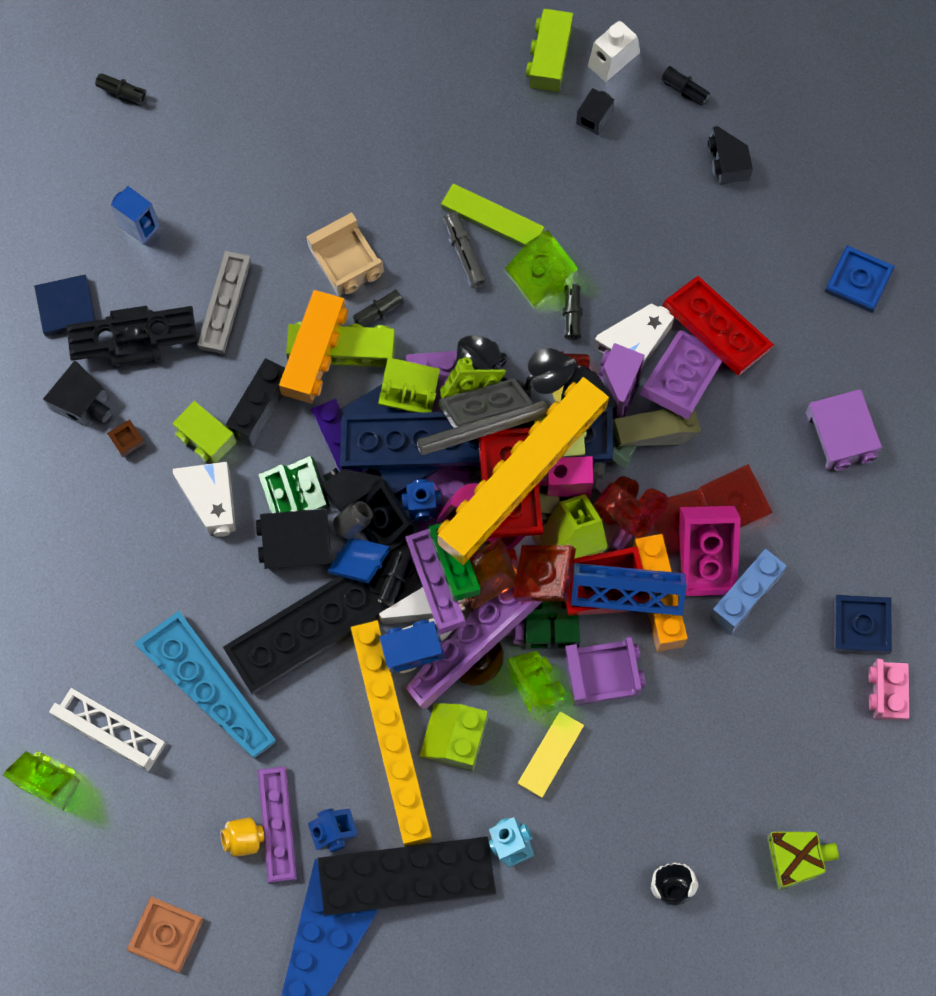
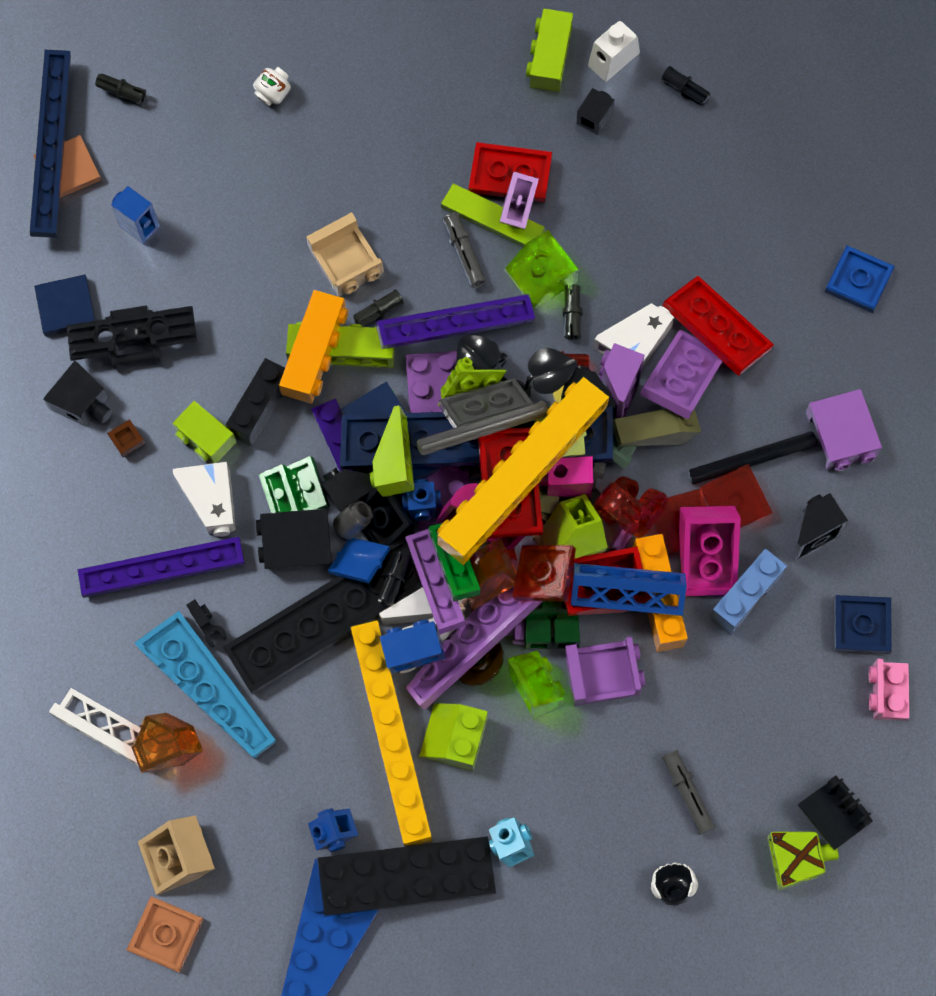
clear neon green slope [3,751,80,811] -> none
light grey plate [197,251,251,354] -> none
yellow head [220,817,264,857] -> none
medium lavender tile [257,766,297,884] -> none
lime hinge [378,357,440,413] -> none
light yellow tile [518,711,584,799] -> none
black slope [707,126,753,184] -> none
none -> dark blue plate [30,49,71,238]
none -> nougat tile [33,135,101,198]
none -> dark purple plate [77,537,245,598]
none -> clear orange slope [131,713,203,773]
none -> tan slope [138,815,215,895]
none -> black plate [186,599,227,648]
none -> white head [253,67,291,106]
none -> lime slope [370,406,414,497]
none -> dark purple plate [376,294,535,349]
none -> red plate [468,142,552,203]
none -> lavender slope [500,172,539,230]
none -> dark grey pin [662,750,716,835]
none -> black axle [688,431,817,484]
none -> black slope [791,493,848,562]
none -> black hinge [798,775,873,850]

